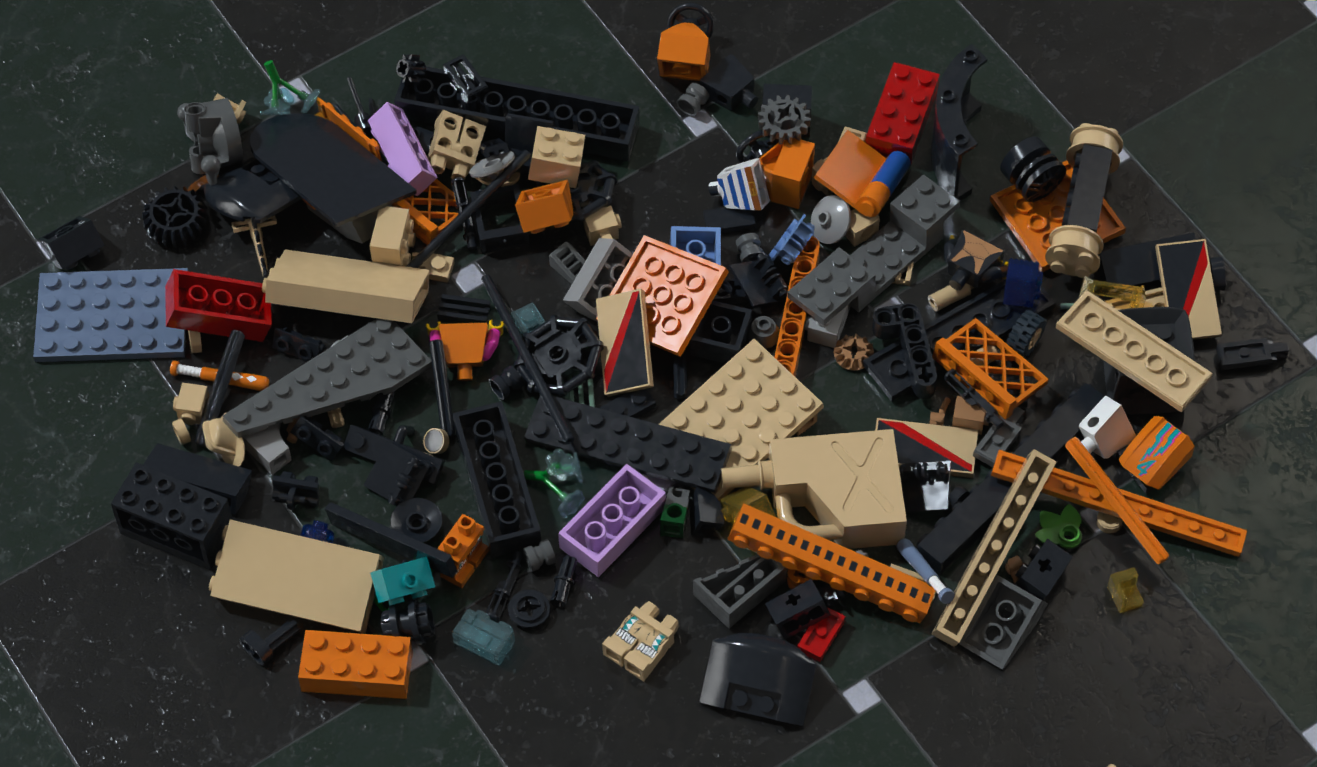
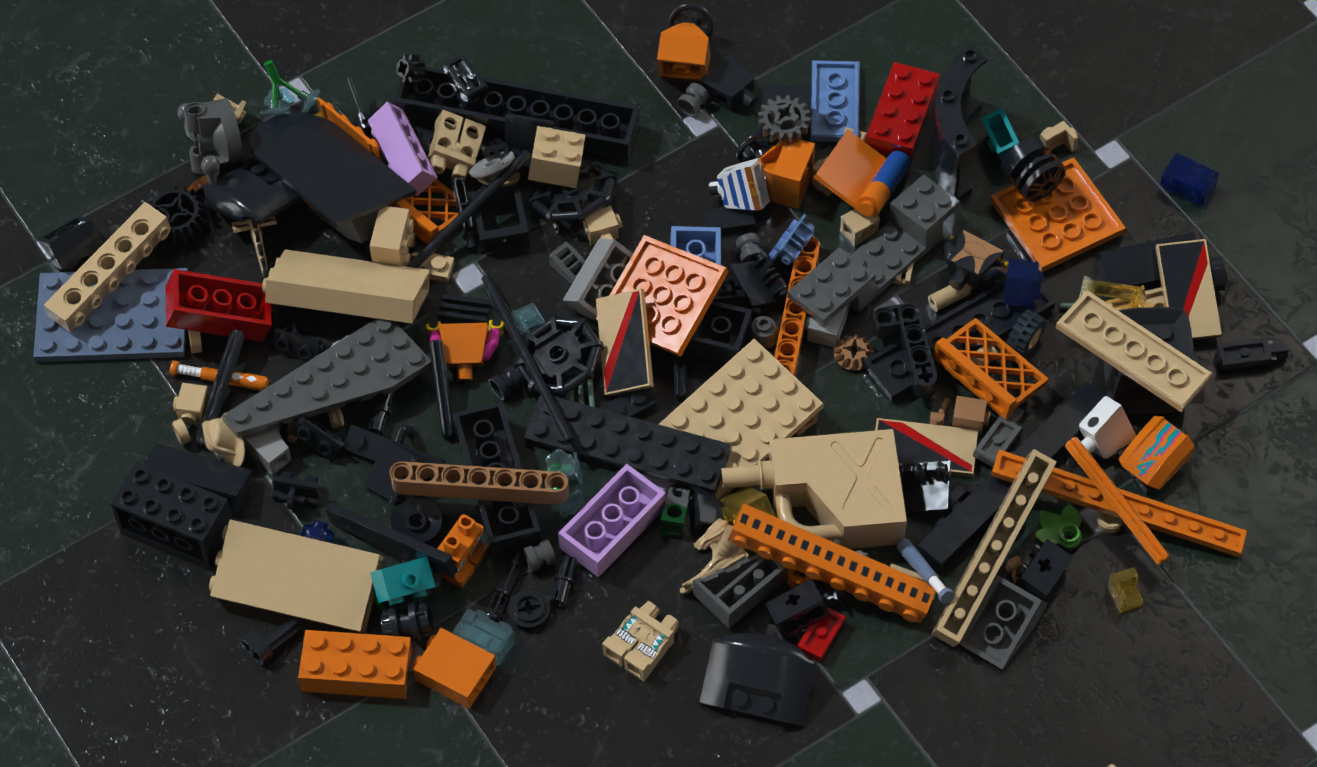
tile [423,428,449,454] -> none
orange slope [515,180,573,234] -> none
light grey dish [811,195,851,244] -> none
black piece [944,369,1005,429] -> none
brick [1045,123,1123,278] -> none
none -> tan brick [44,202,171,333]
none -> medium nougat beam [390,462,569,505]
none -> orange brick [412,628,497,709]
none -> tan hair [680,518,749,594]
none -> medium blue tile [810,60,860,142]
none -> teal brick [981,108,1020,161]
none -> tan bracket [1040,121,1078,152]
none -> clear blue brick [1160,152,1219,205]

